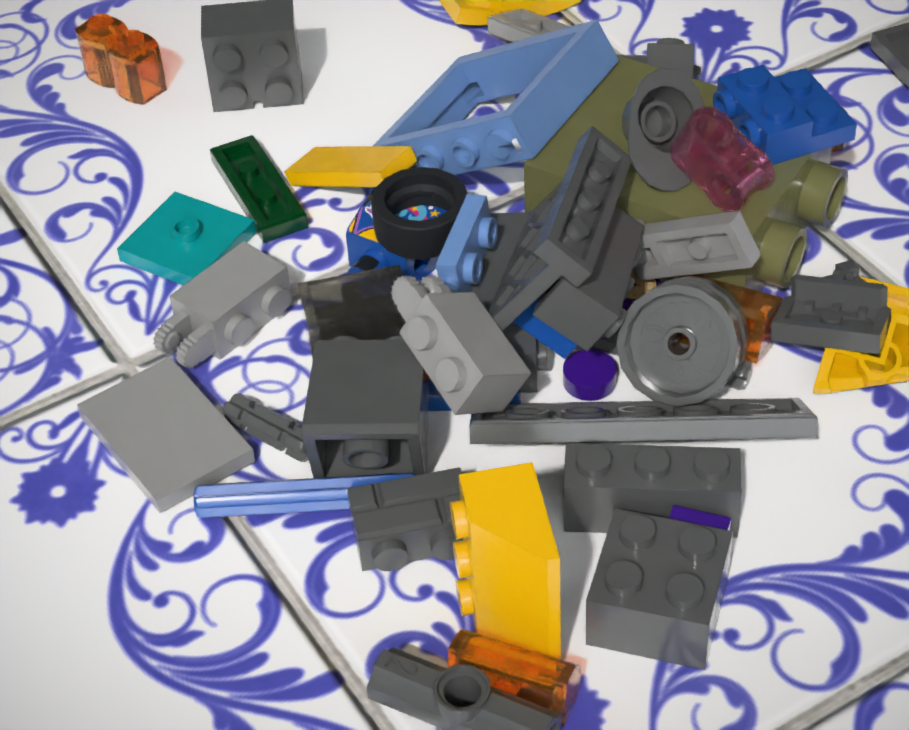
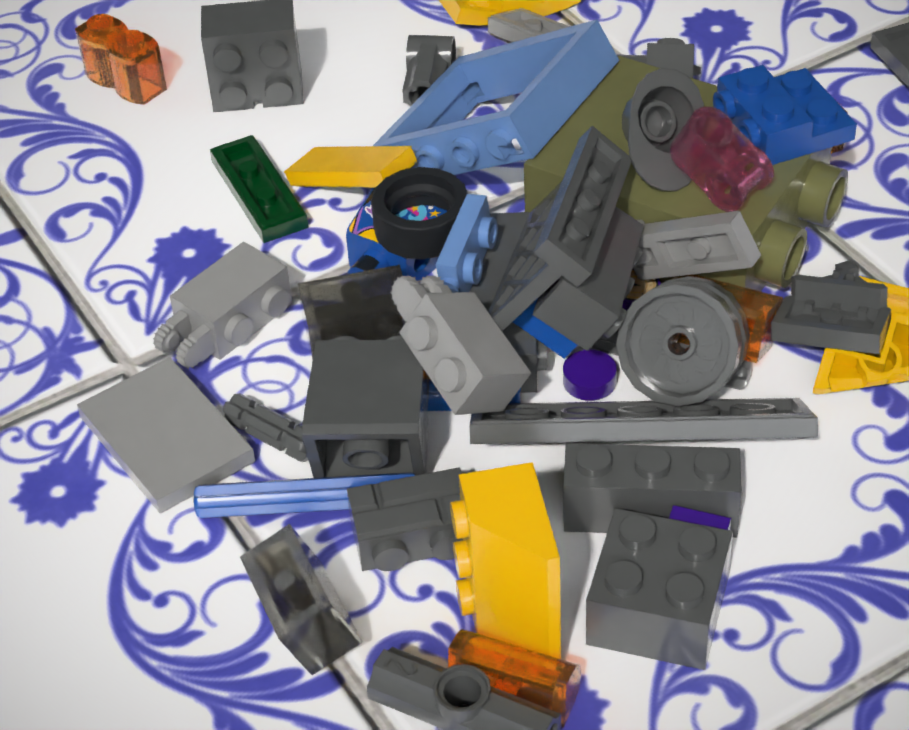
teal plate [117,191,256,286] -> none
none -> clear smoke brick [240,524,363,675]
none -> dark grey piece [402,35,456,106]

